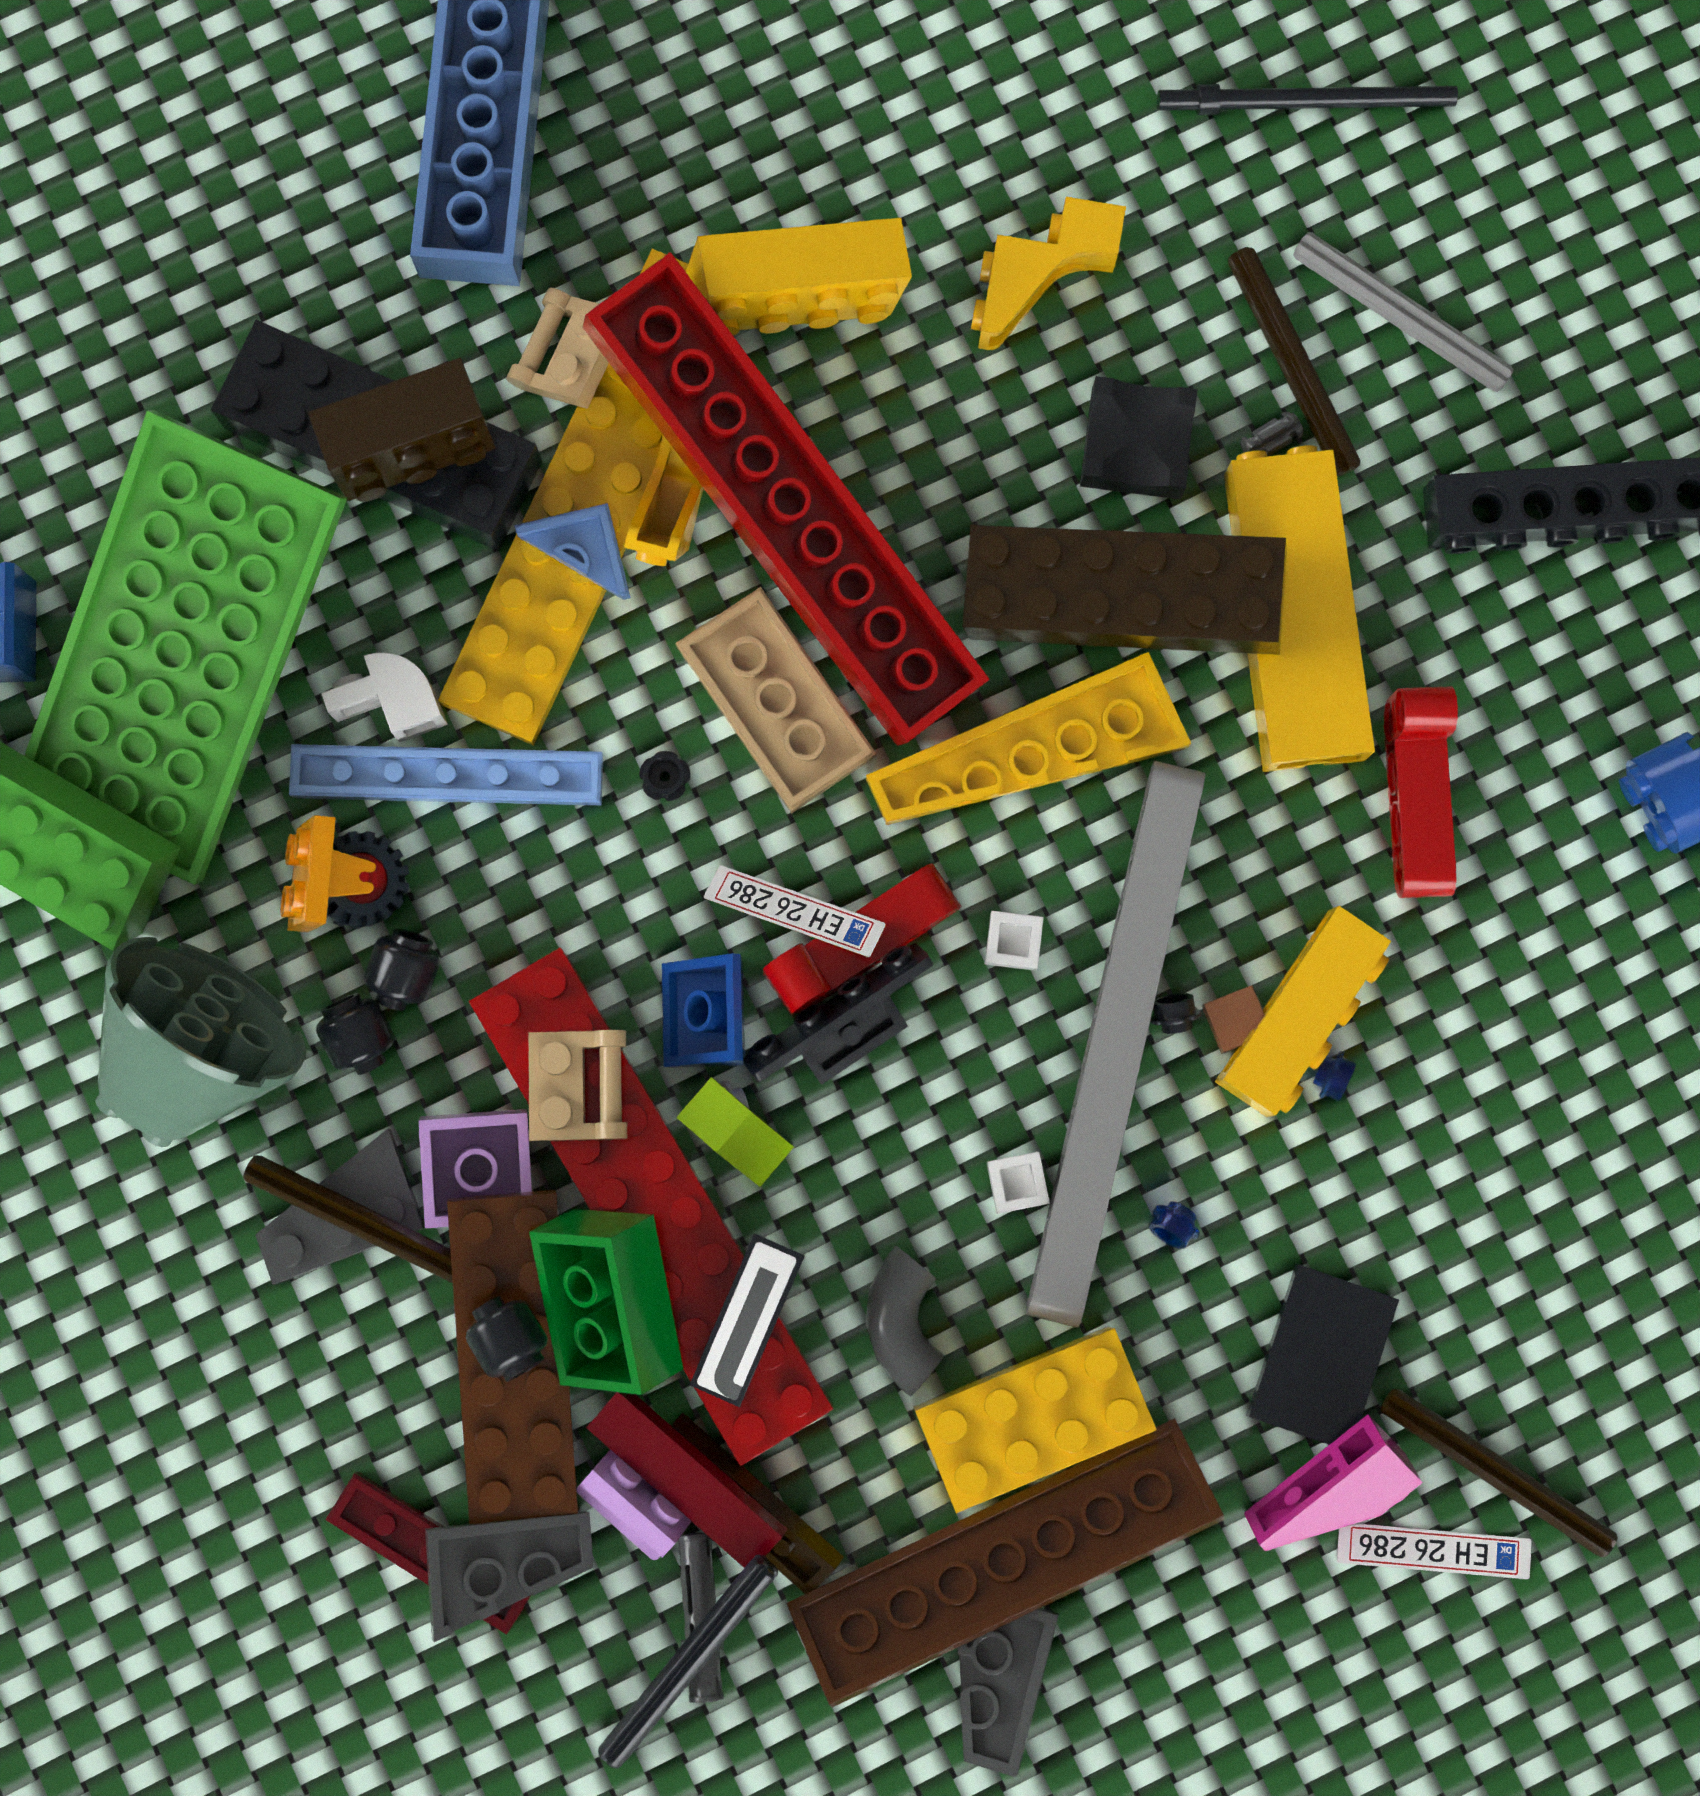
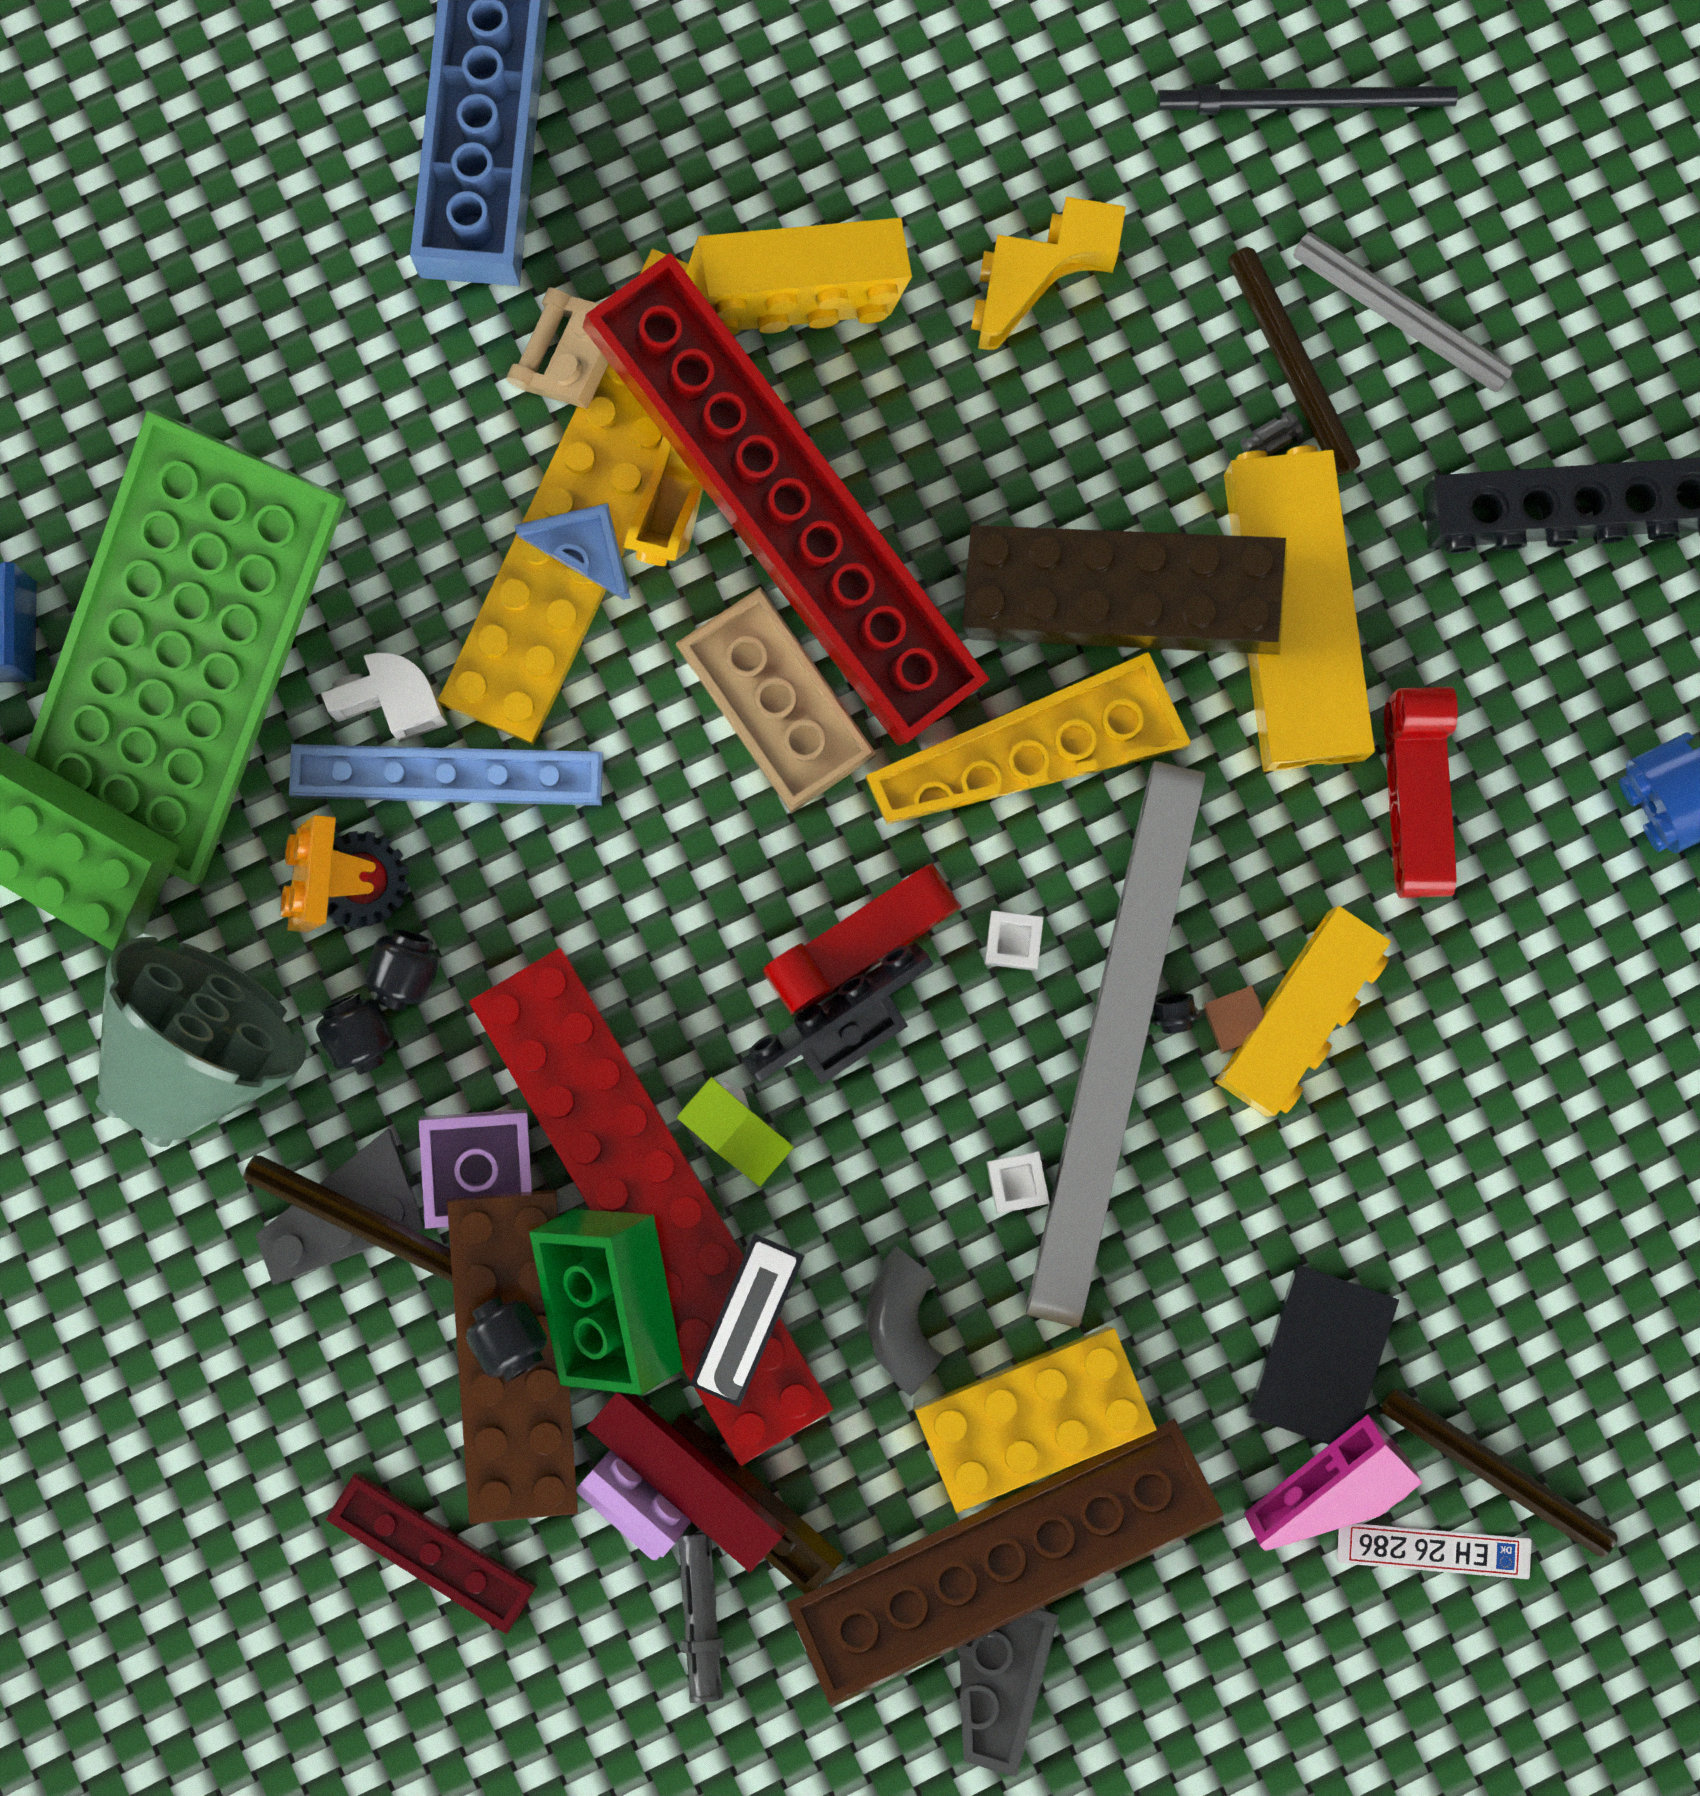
black brick [211,319,542,551] -> none
dark brown brick [308,357,496,502] -> none
dark grey wing [425,1511,593,1642] -> none
tan plate [528,1030,627,1142] -> none
black axle [598,1554,778,1769] -> none
black plate [639,751,691,801] -> none
blue slope [662,953,745,1068] -> none
white sticker [704,865,886,957] -> none
black brick [1080,376,1198,500] -> none
clear blue plate [1149,1201,1200,1249] -> none
clear blue plate [1312,1051,1357,1101] -> none

